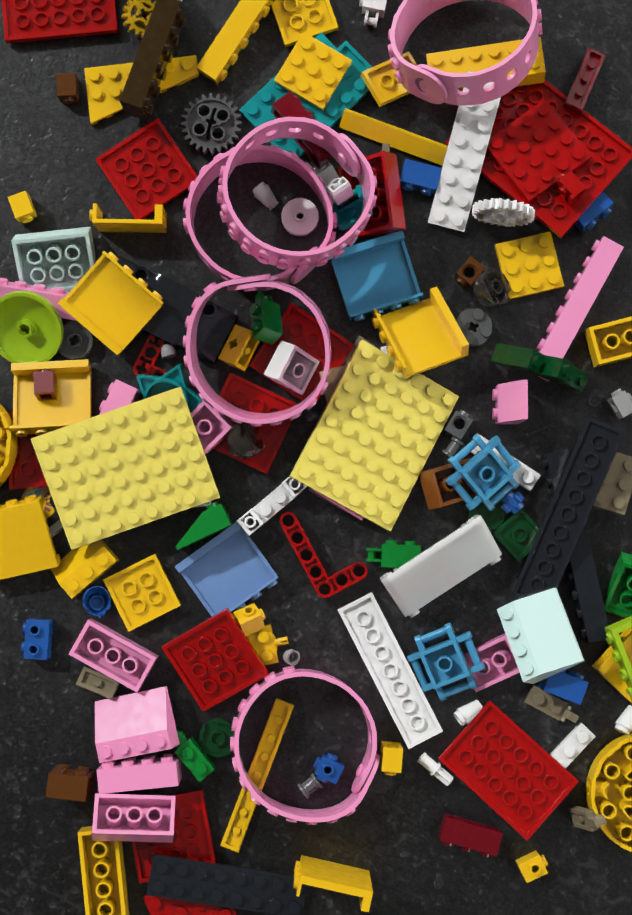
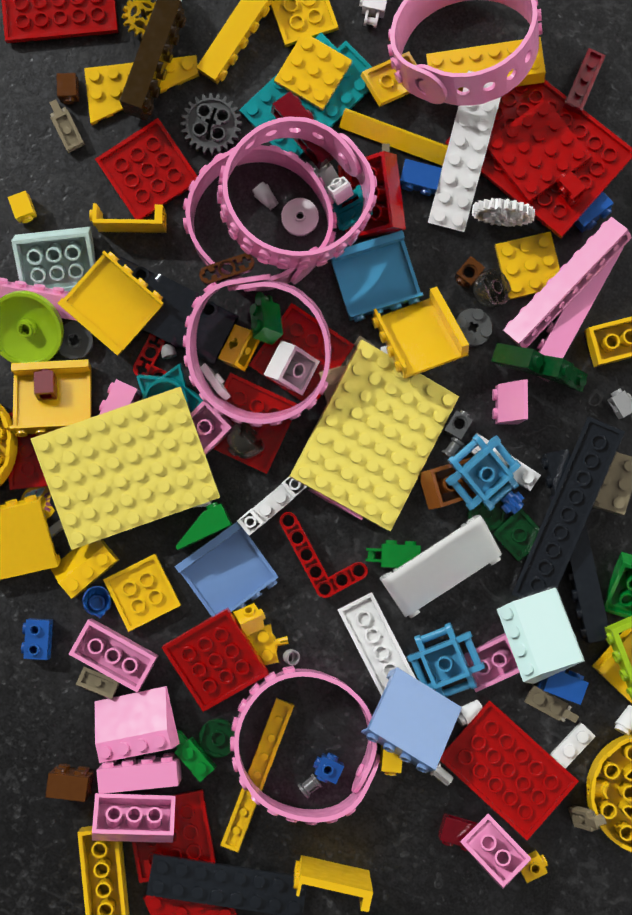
none -> dark tan hinge [49,99,85,153]
none -> reddish brown beam [199,253,255,285]
none -> white plate [200,363,231,400]
none -> panel [361,667,462,773]
none -> bright pink slope [460,814,531,889]
none -> bright pink brick [503,217,632,348]

